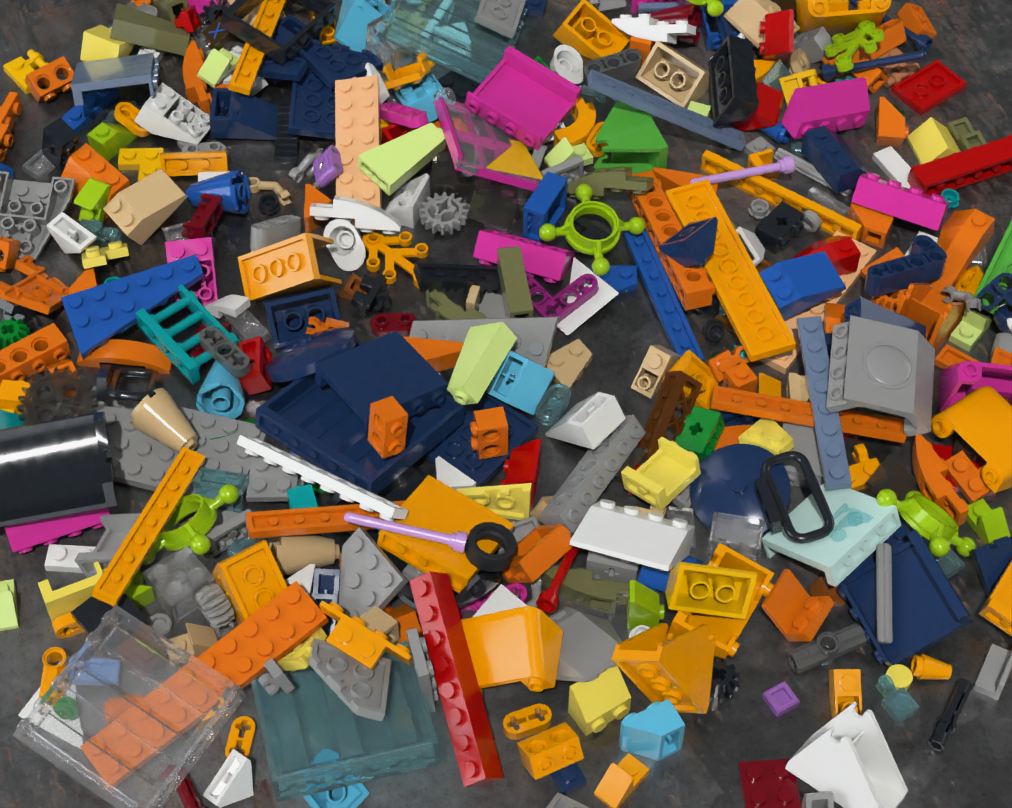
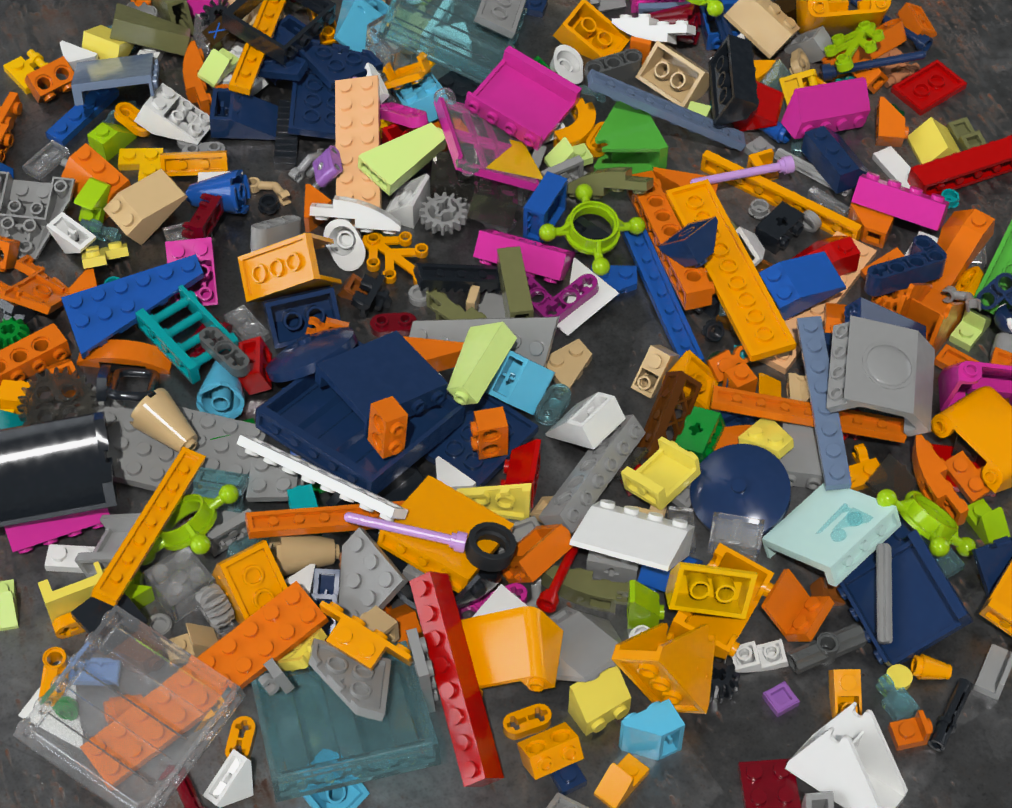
black brick [42,117,78,171] -> none
red tile [174,5,201,33] -> none
white slope [204,294,251,318] -> none
black bar [754,451,835,544] -> none
red slope [759,9,794,62] -> none
none -> white slope [60,40,99,71]
none -> light grey tile [408,284,428,307]
none -> white slope [732,639,789,673]
none -> orange bracket [888,710,933,751]

